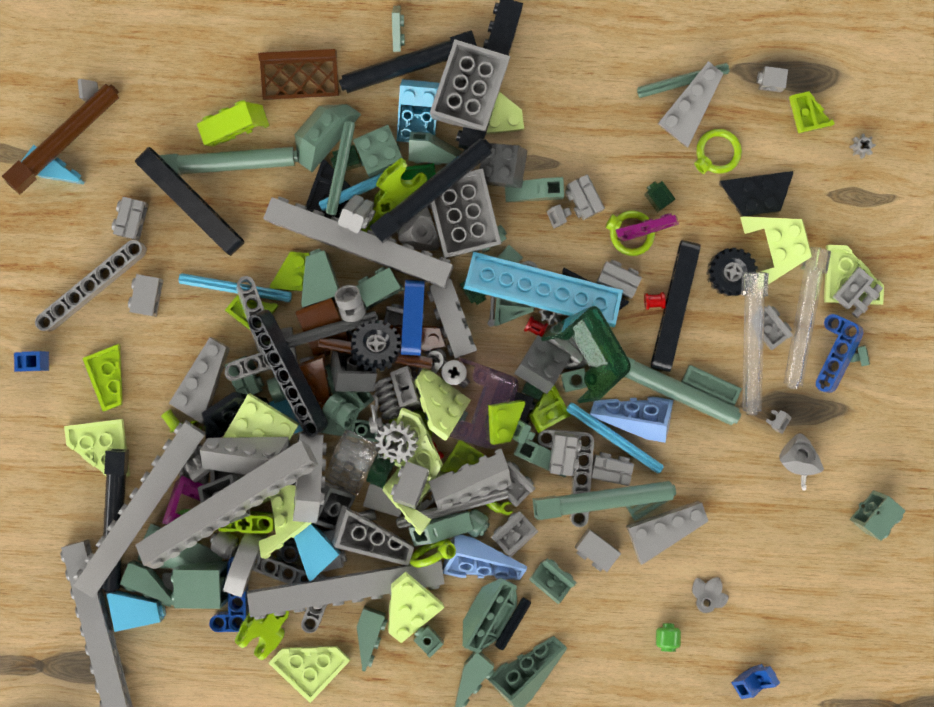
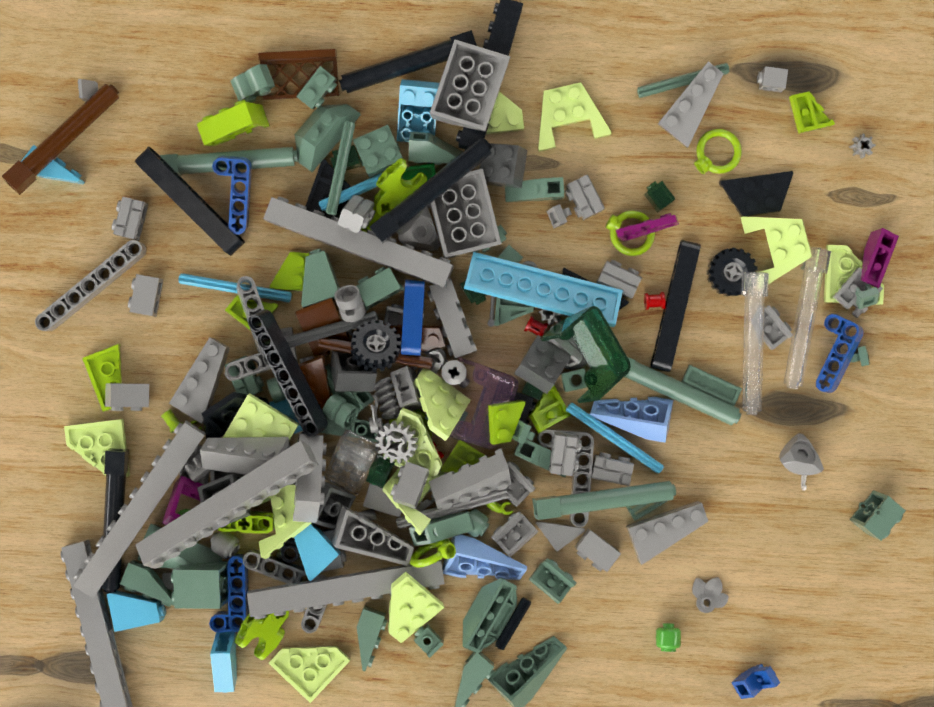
blue brick [14,351,49,372] -> none
light grey arch [223,533,267,597] -> none
wing [392,6,405,52] -> none
light grey tile [766,410,791,434] -> none
none -> light grey brick [105,383,149,411]
none -> medium azure slope [210,632,237,693]
none -> blue beam [212,155,252,235]
none -> sand green brick [230,64,275,103]
none -> sand green brick [296,66,337,110]
none -> light grey tile [536,521,585,551]
none -> yellowish green wing [538,82,611,152]
none -> sand green tile [855,284,879,310]
none -> magenta slope [861,228,899,289]

